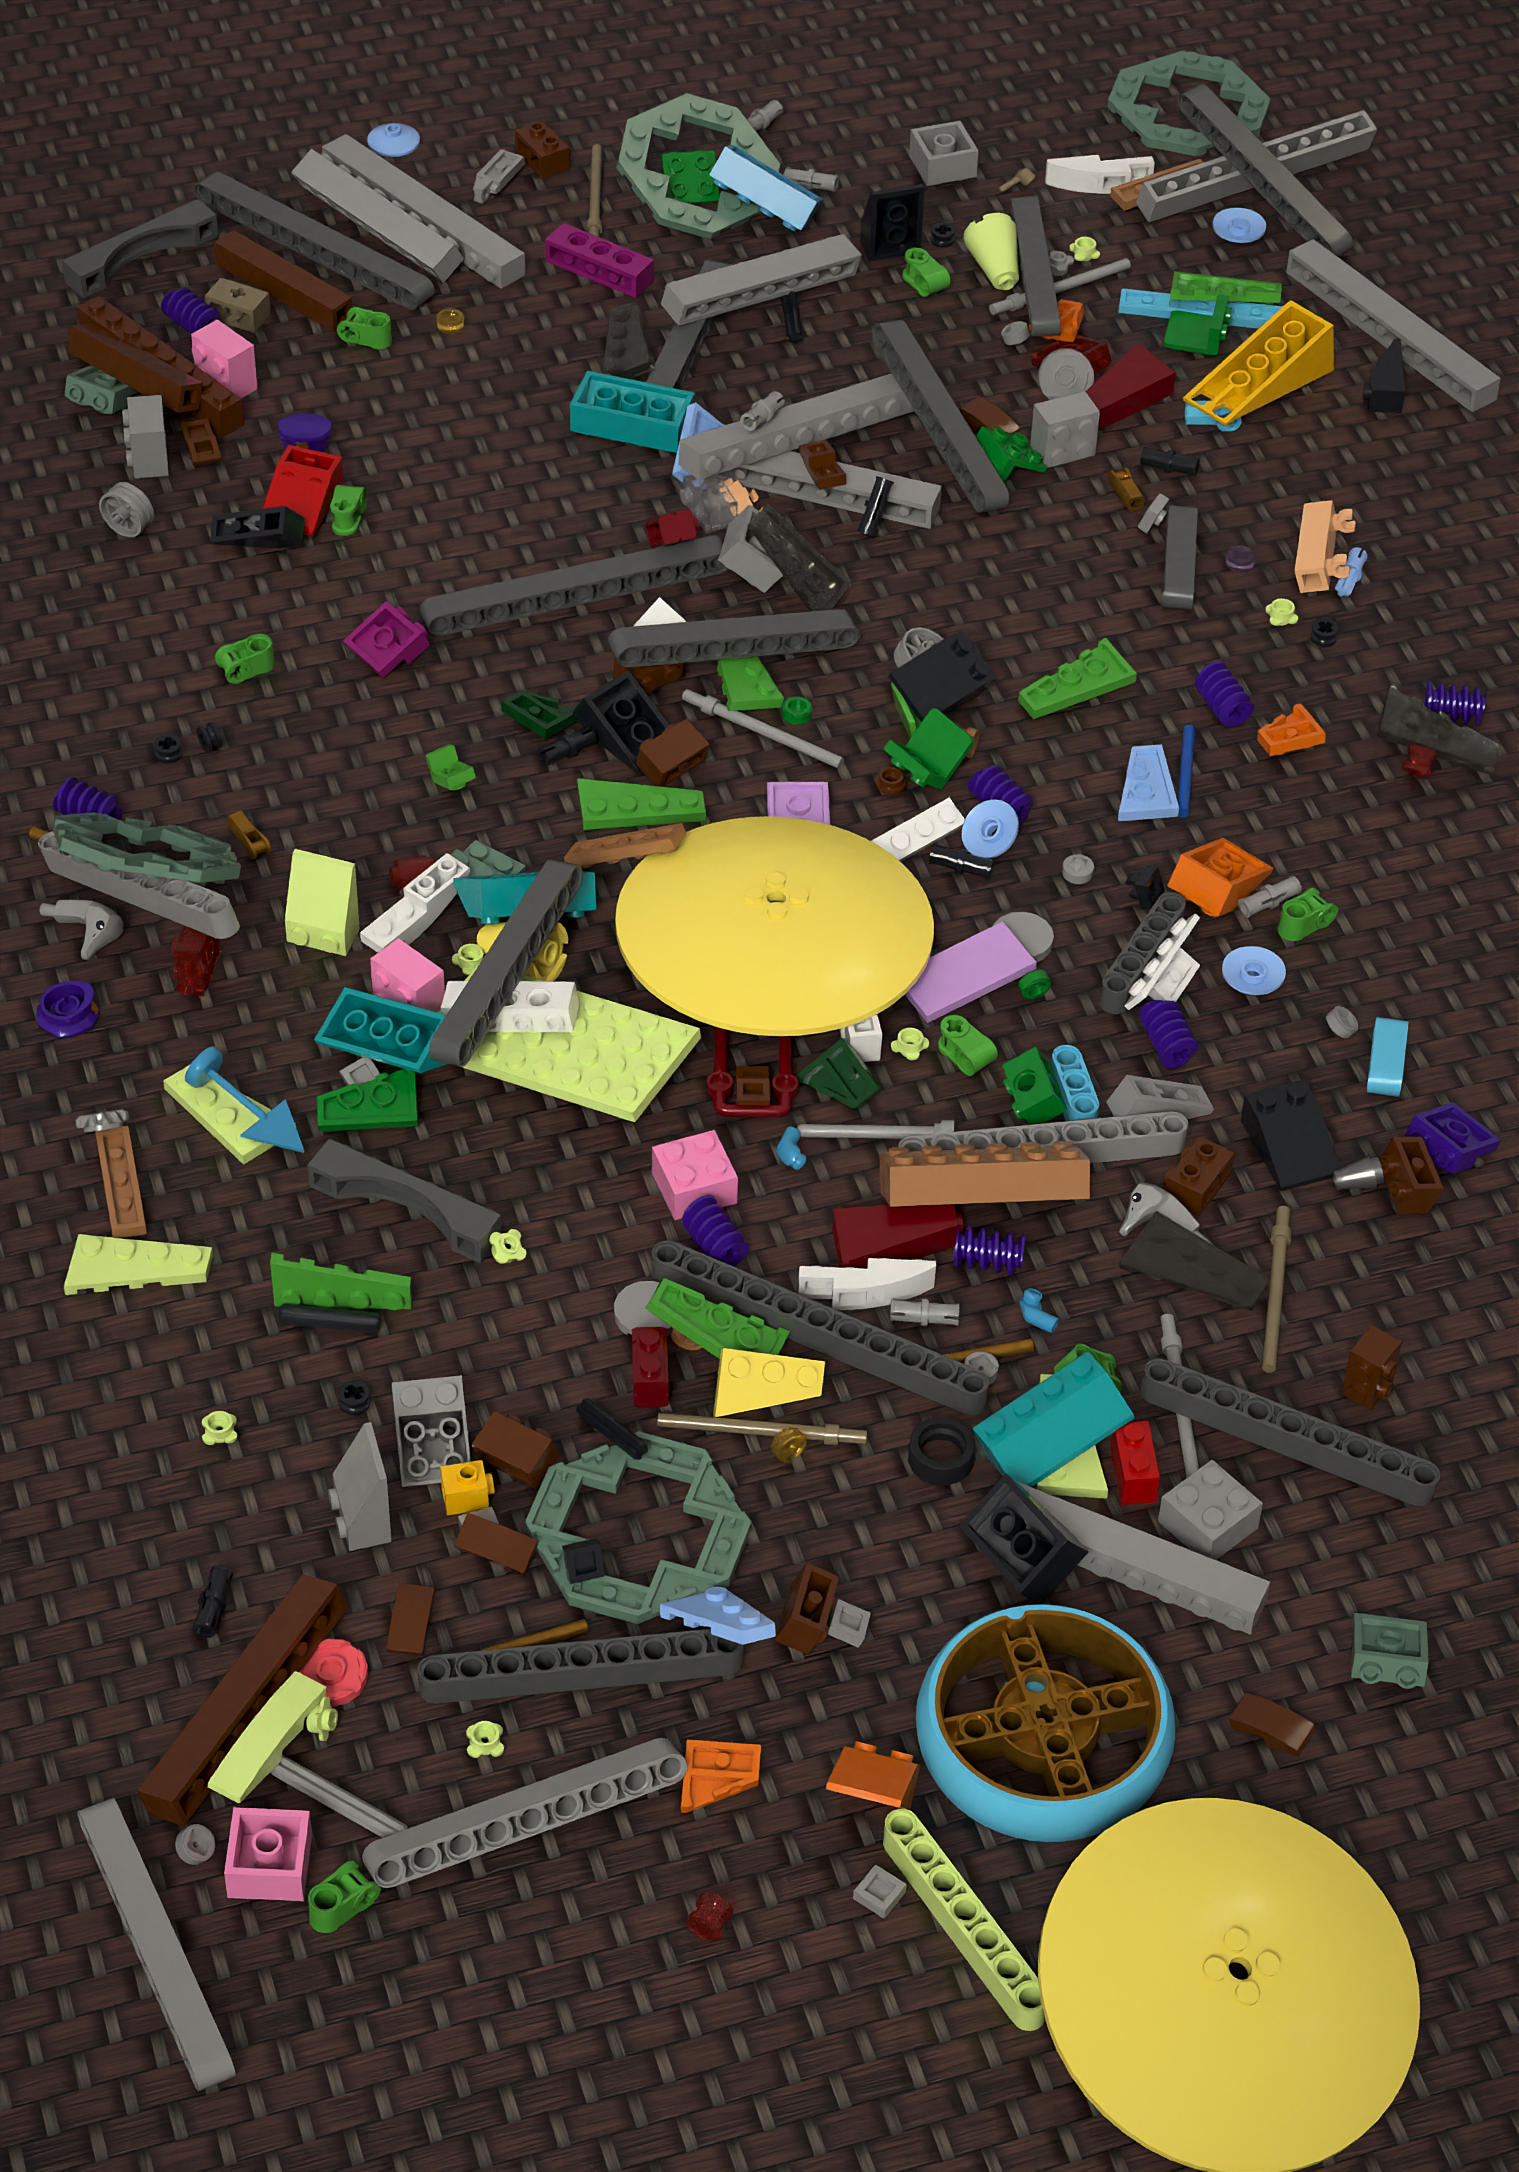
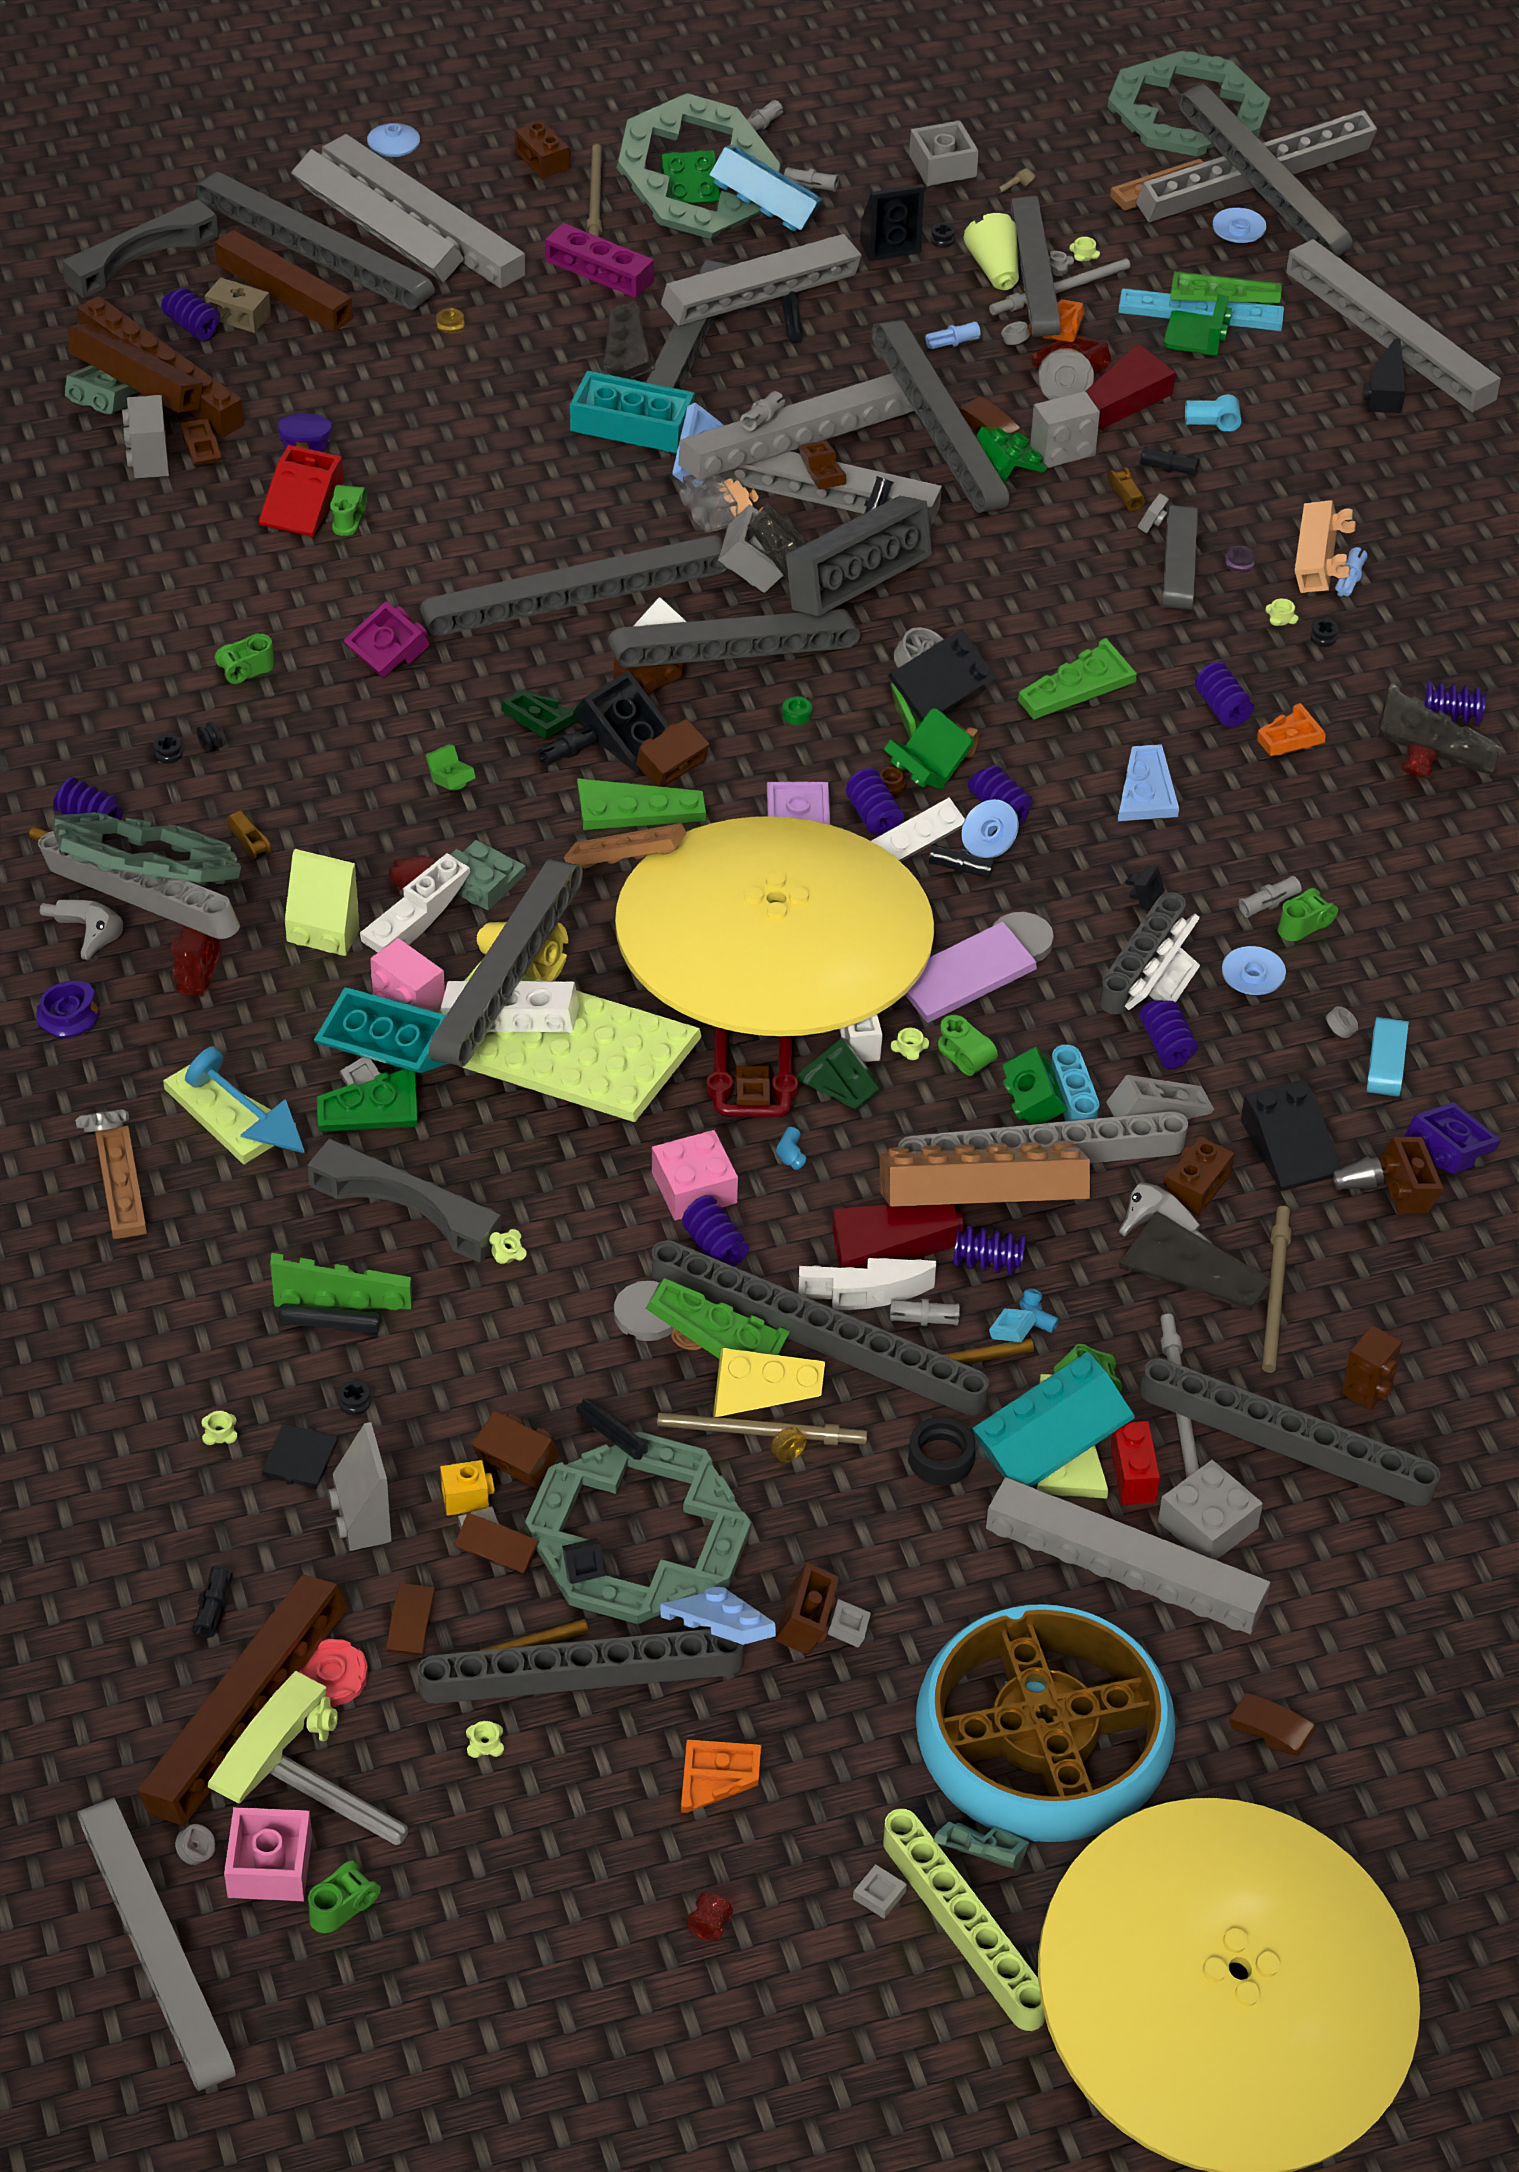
yellowish green wing [64,1234,213,1295] -> none
light grey wheel [99,482,154,538] -> none
bright pink brick [191,320,257,399] -> none
black slope [210,506,305,549] -> none
bright green piece [337,307,393,349] -> none
light grey beam [362,1738,687,1888] -> none
light grey slope [391,1375,471,1488] -> none
yellowish green plate [452,944,484,975] -> none
teal slope [453,871,596,924] -> none
light grey hinge [473,149,525,204] -> none
dark red brick [632,1327,669,1408] -> none
dark red brick [645,509,699,549] -> none
light grey bar [682,689,844,769] -> none
bright green wing [717,656,784,711] -> none
light grey piece [796,1120,954,1139] -> none
orange slope [826,1741,921,1809] -> none
bright green piece [902,248,950,297] -> none
black slope [959,1473,1089,1605] -> none
light grey tile [964,1351,999,1385] -> none
green tile [1018,970,1052,999] -> none
white slope [1045,155,1155,194] -> none
light grey tile [1062,854,1094,884] -> none
orange slope [1167,838,1273,917] -> none
blue bar [1178,725,1195,818] -> none
yellow piece [1183,300,1334,426] -> none
sand green plate [1351,1613,1429,1689] -> none
none -> black piece [262,1424,338,1489]
none -> dark grey brick [786,495,932,616]
none -> dark purple piece [846,768,904,835]
none -> light blue axle [925,322,980,349]
none -> sand green slope [934,1822,1029,1870]
none -> medium azure tile [989,1308,1037,1342]

